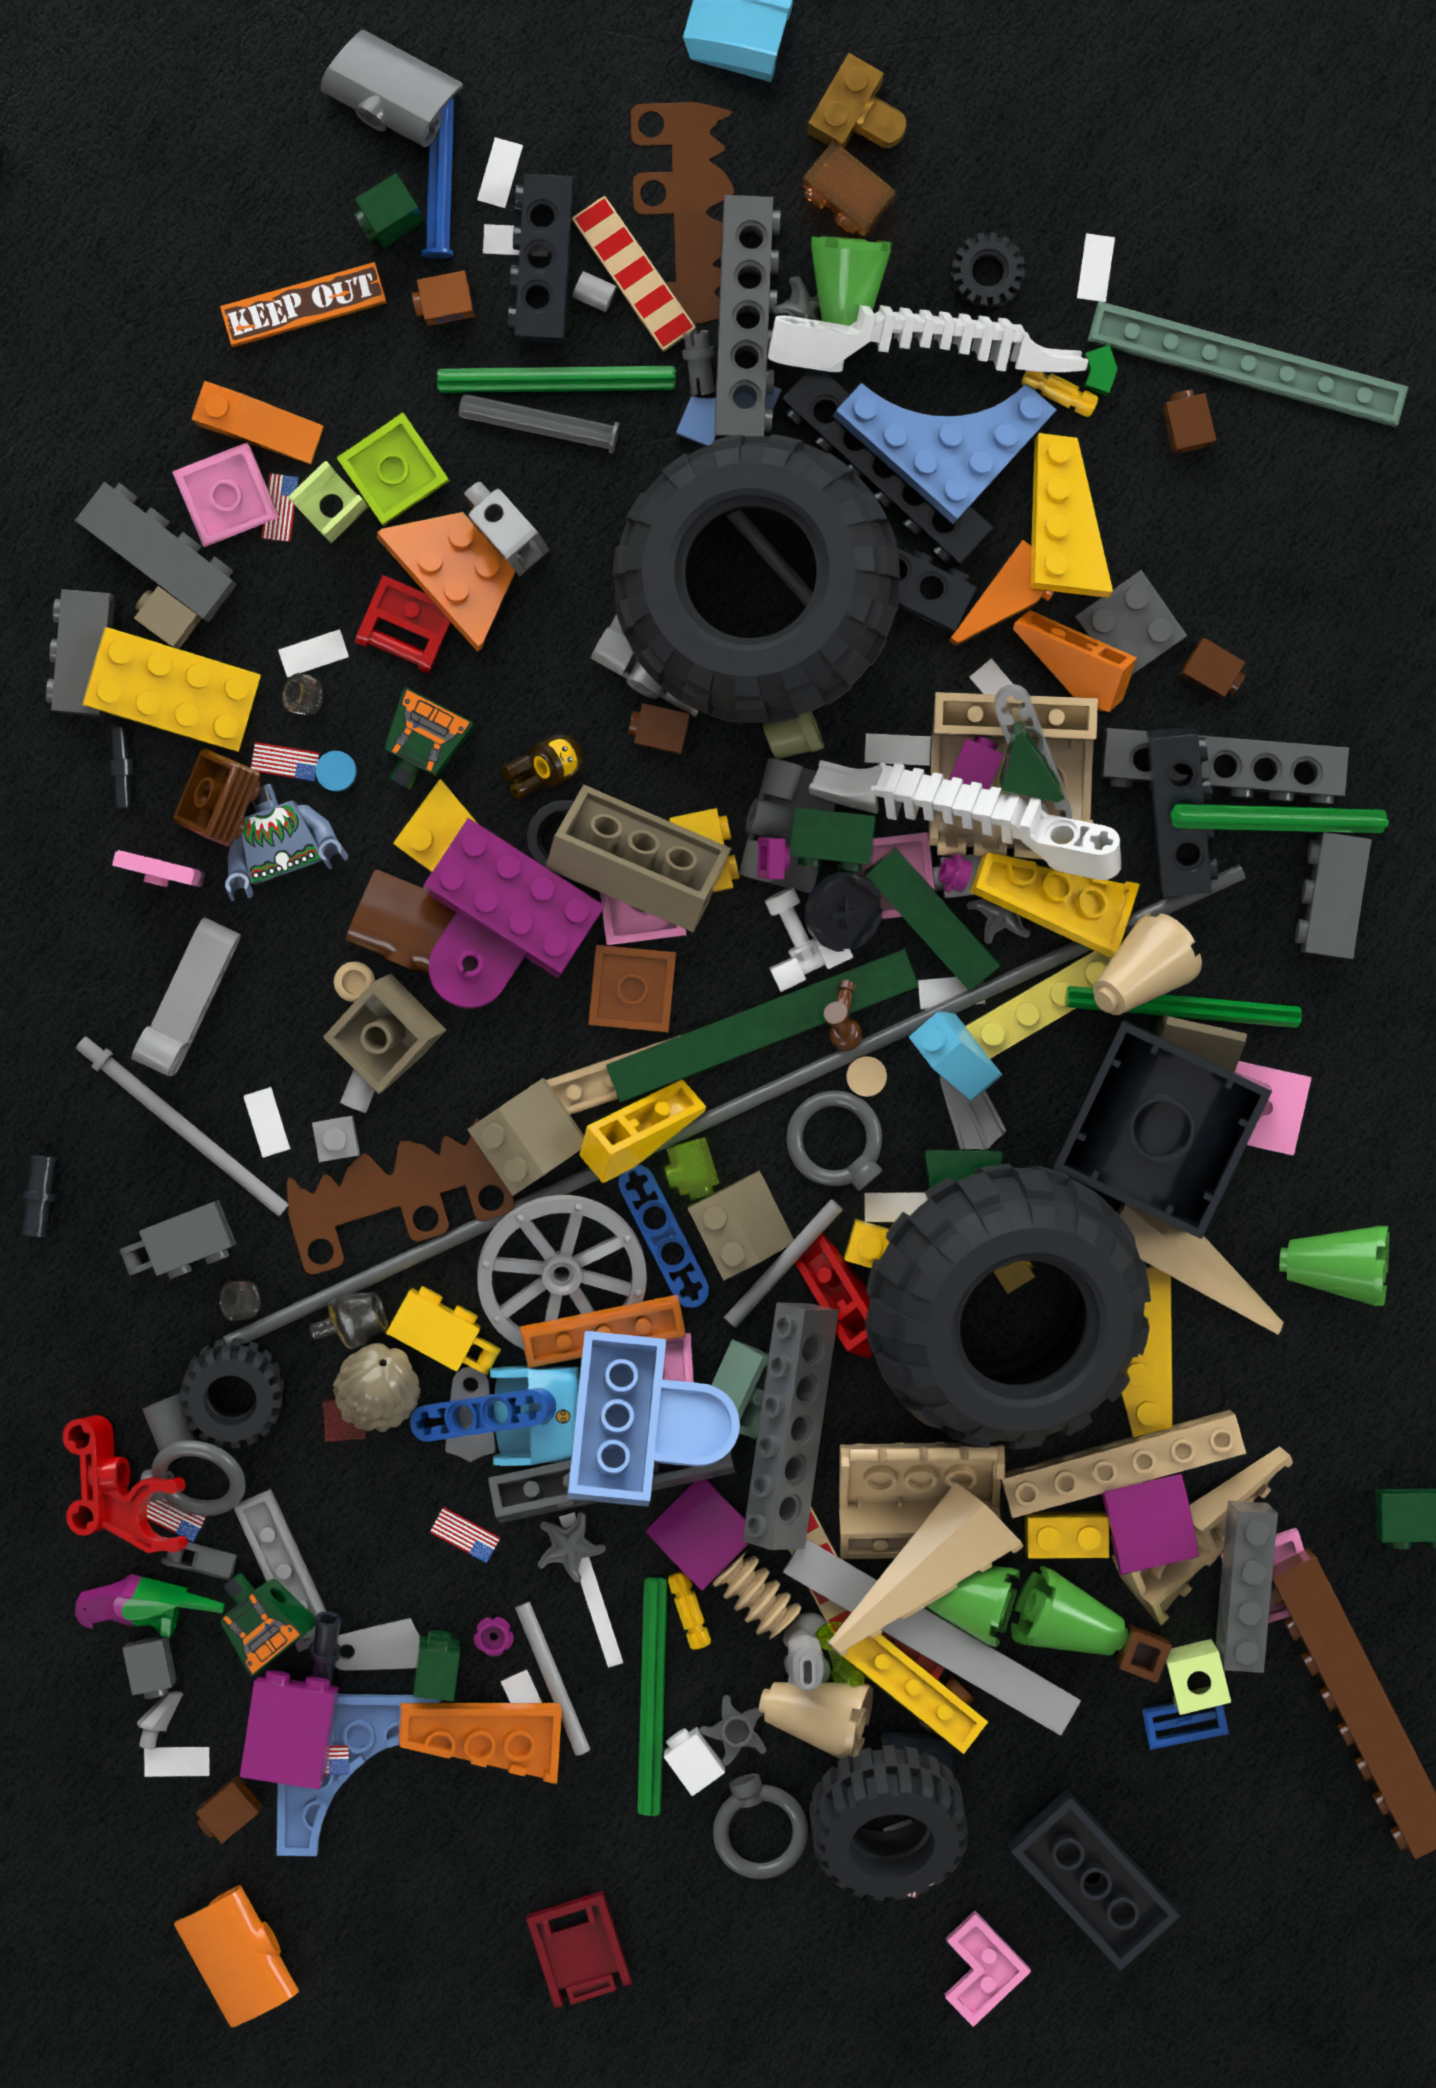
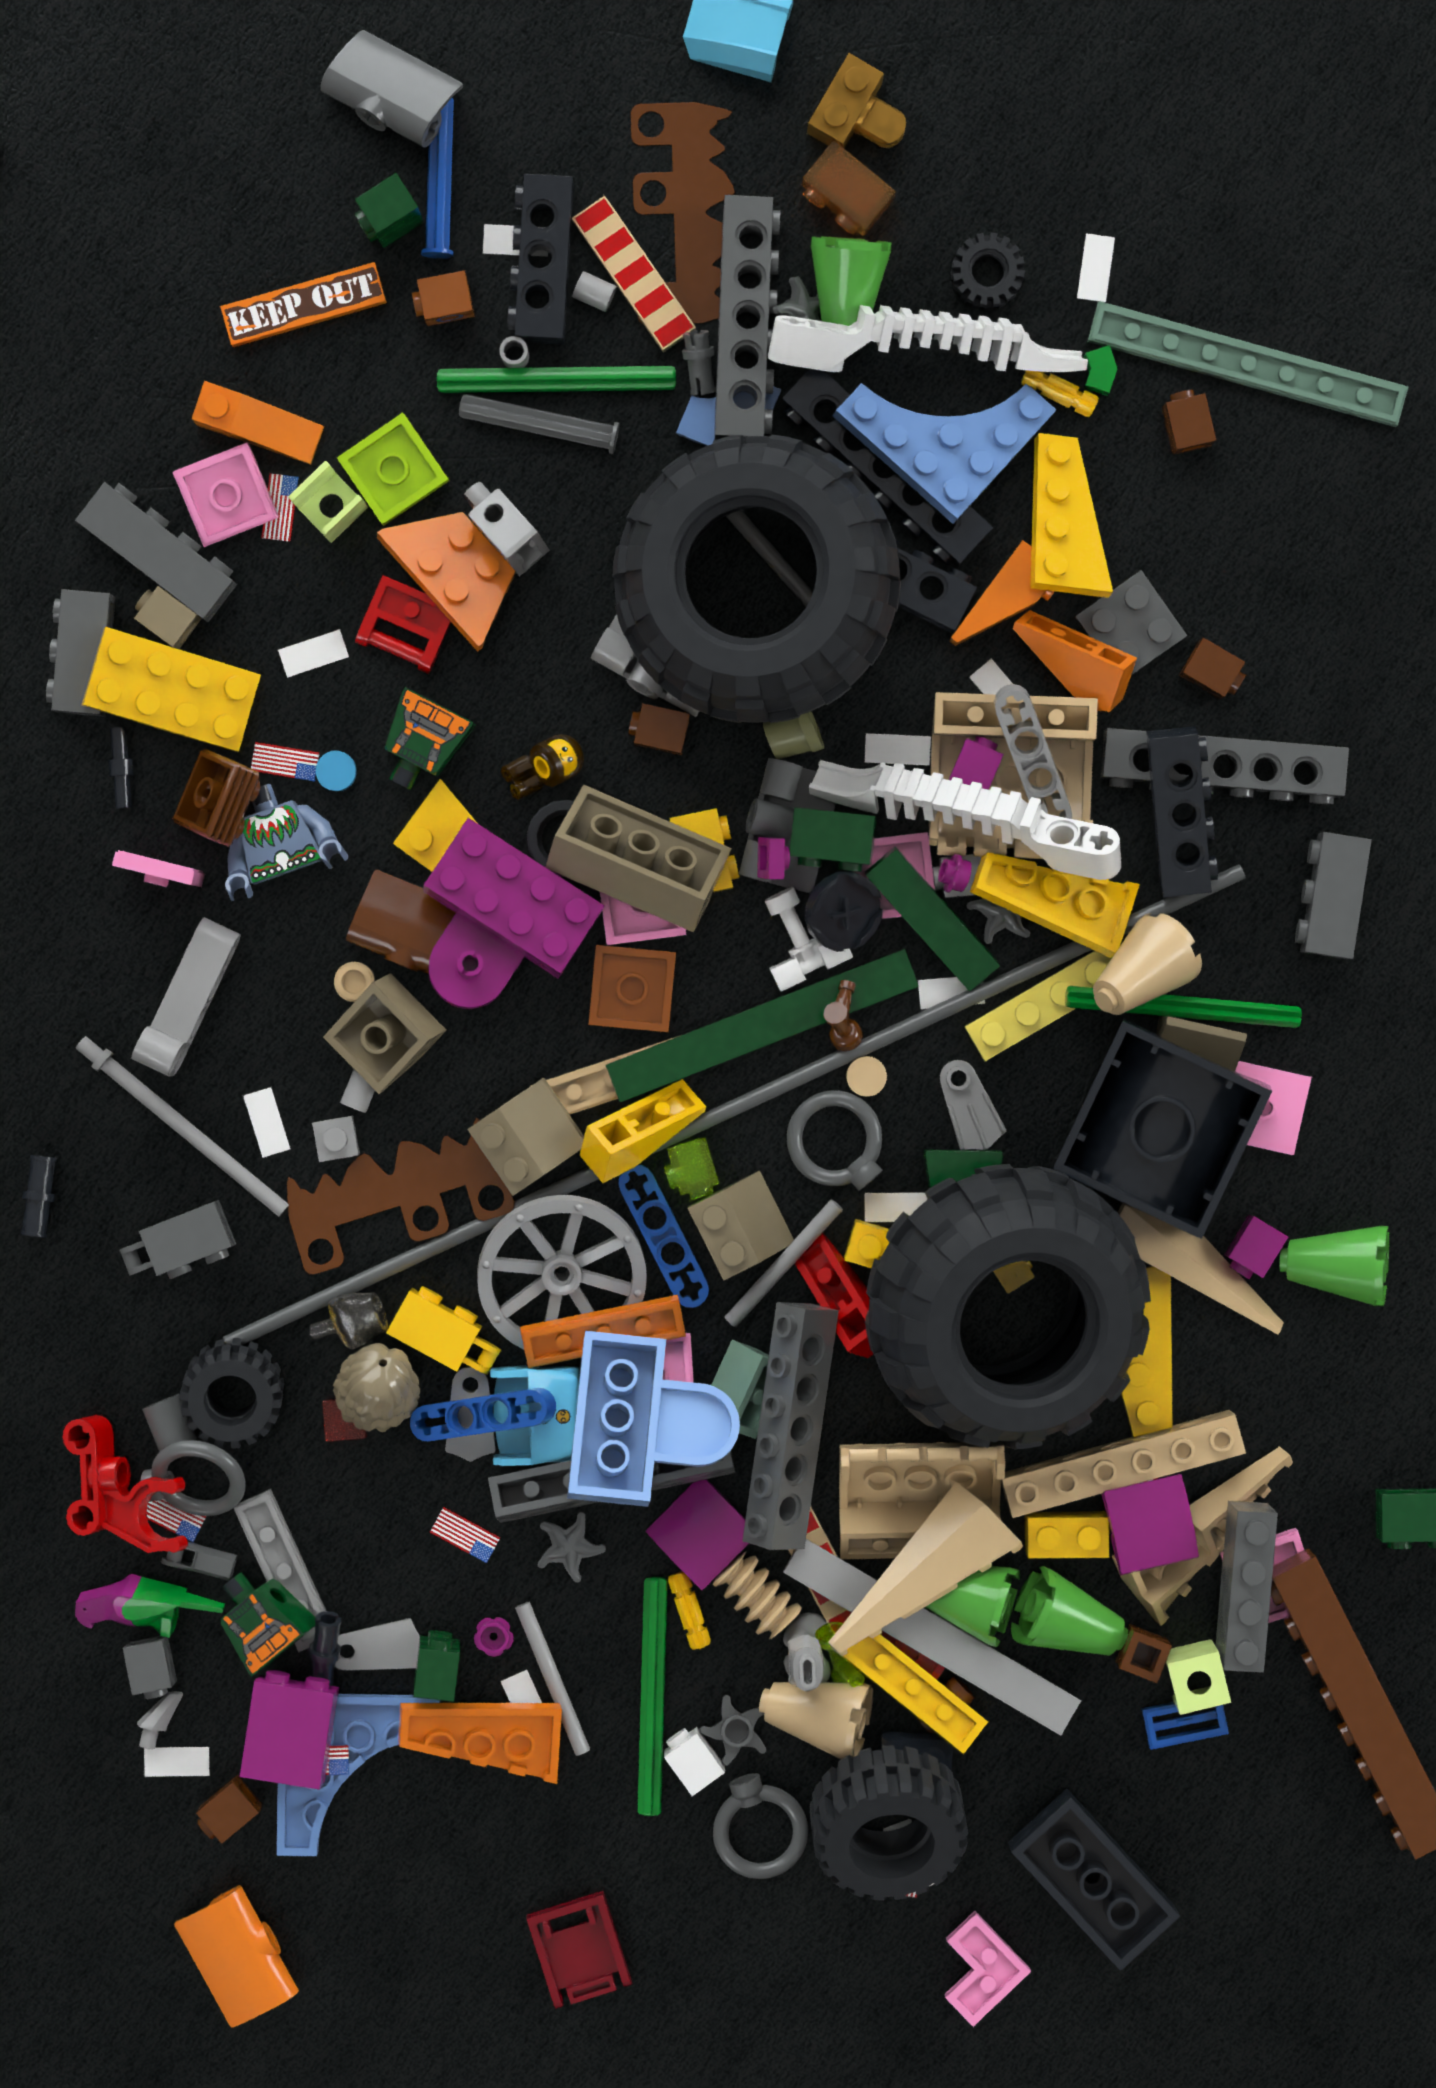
clear smoke tile [220,1280,261,1321] -> none
clear smoke tile [283,673,323,716] -> none
white sticker [477,137,523,208] -> none
white sticker [559,1512,623,1668] -> none
medium azure slope [909,1011,1002,1101] -> none
dark green slope [1000,720,1065,803] -> none
green axle [1170,804,1389,833] -> none
none -> light grey hinge [500,336,530,368]
none -> magenta brick [1224,1214,1288,1280]

